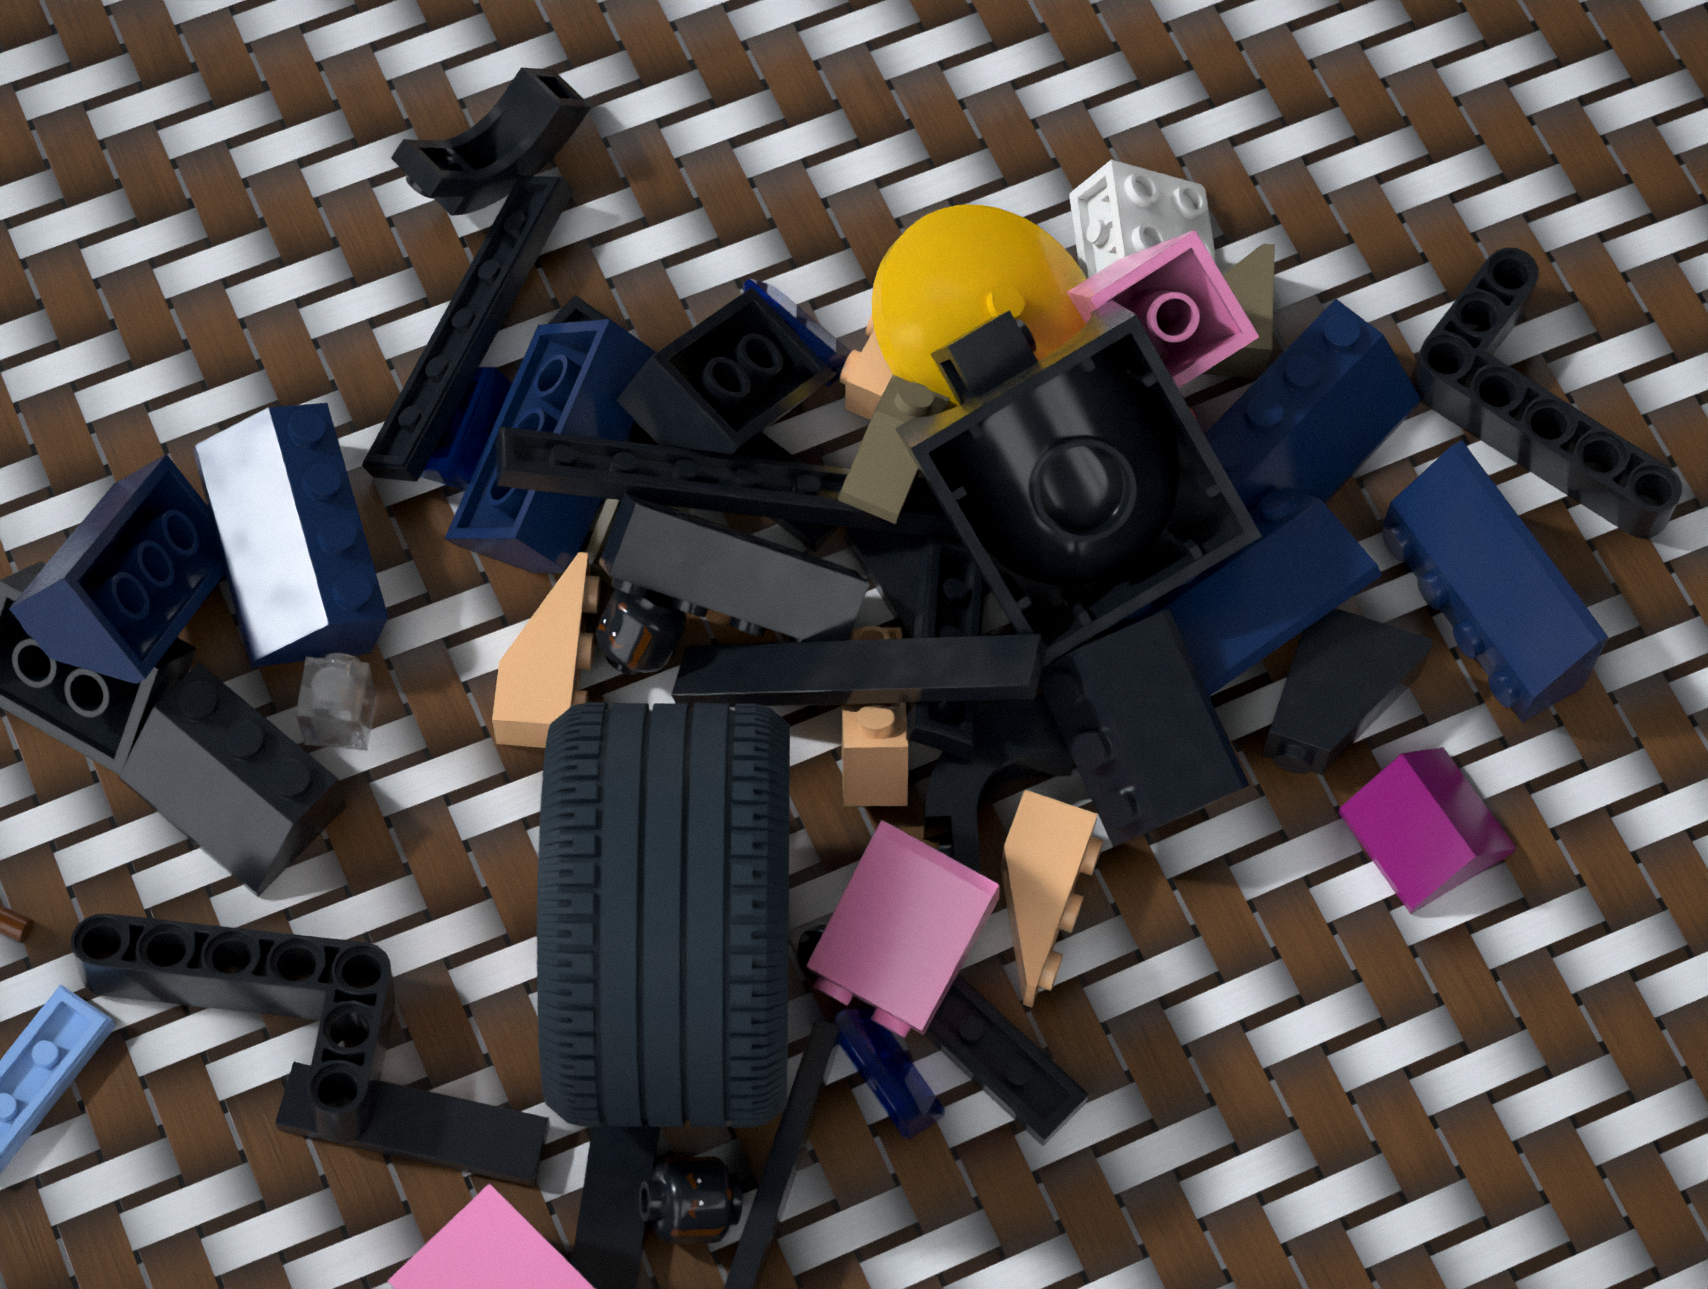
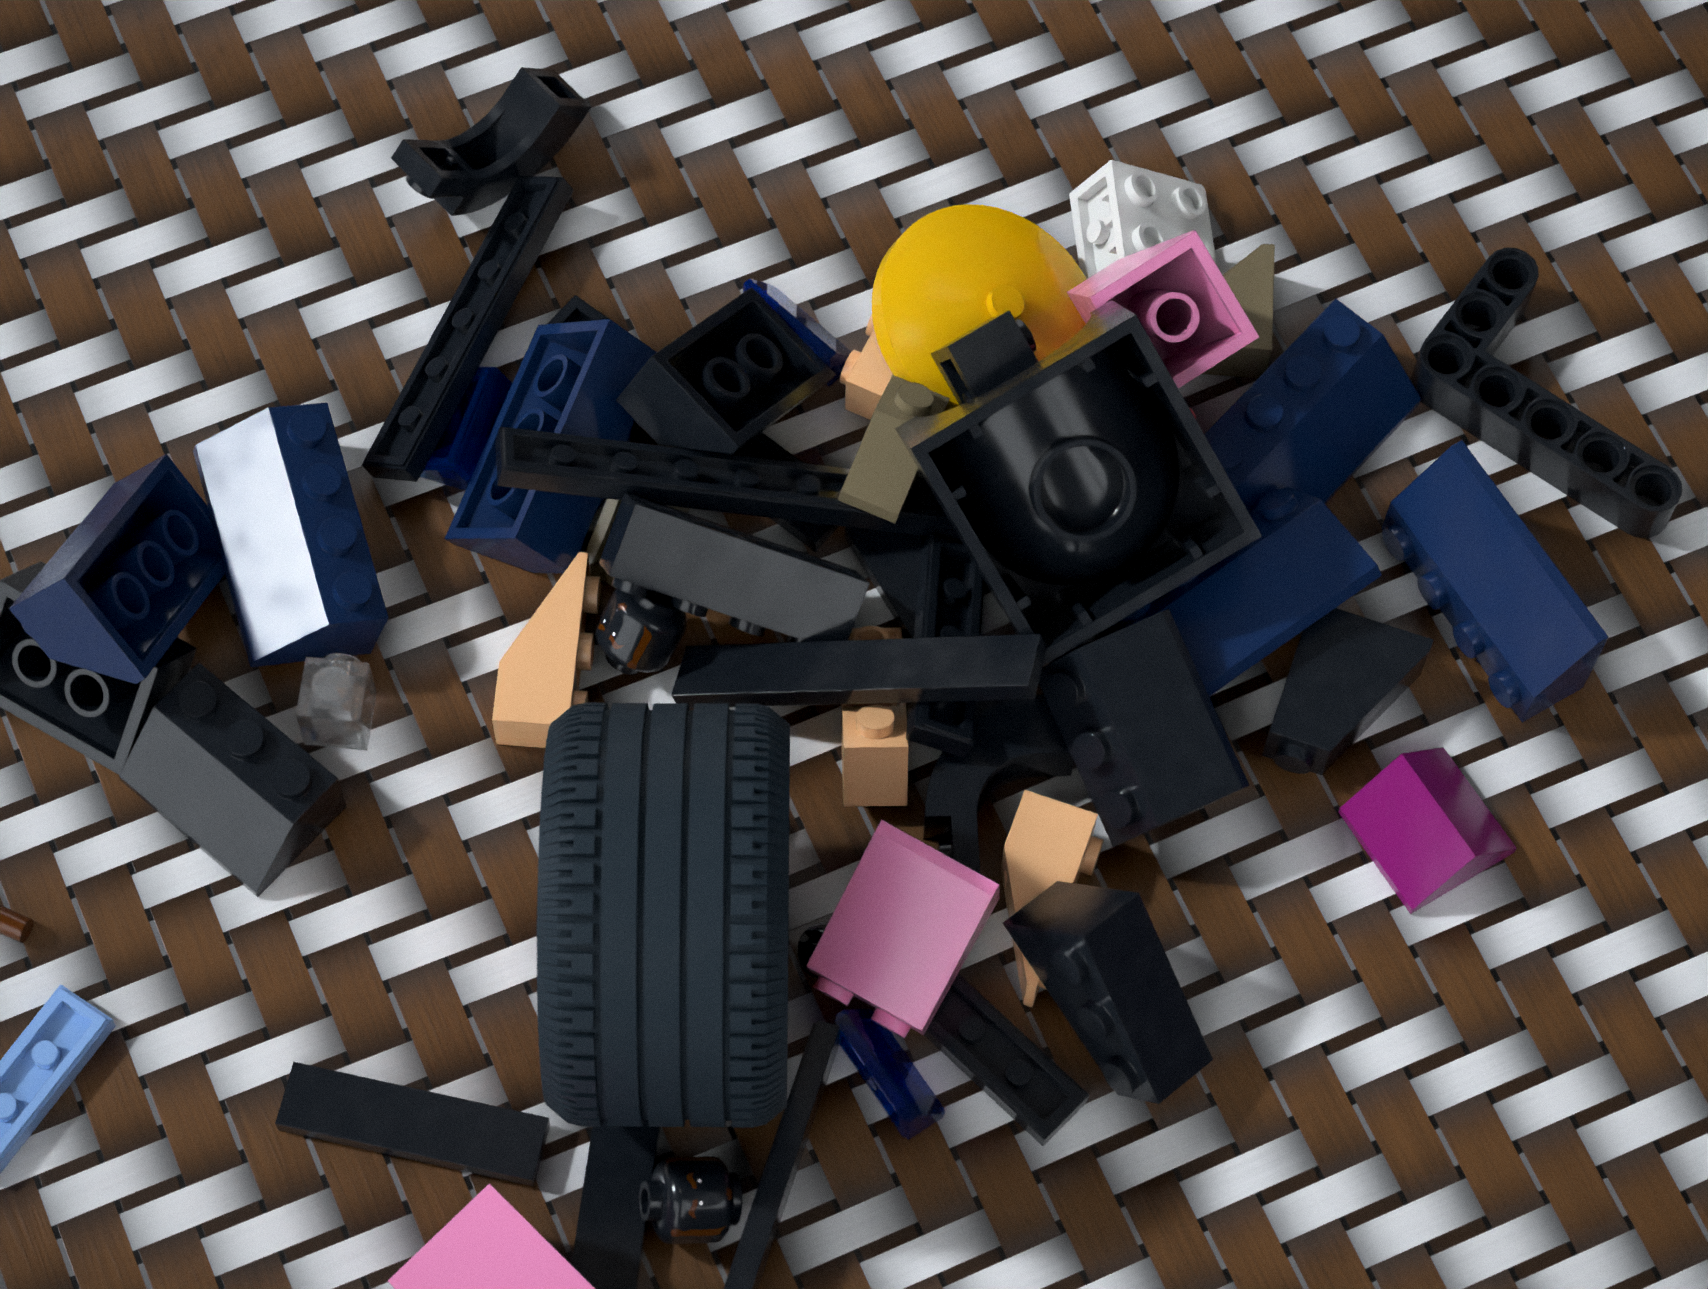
black beam [71,914,395,1143] -> none
none -> black wedge [1003,881,1213,1104]

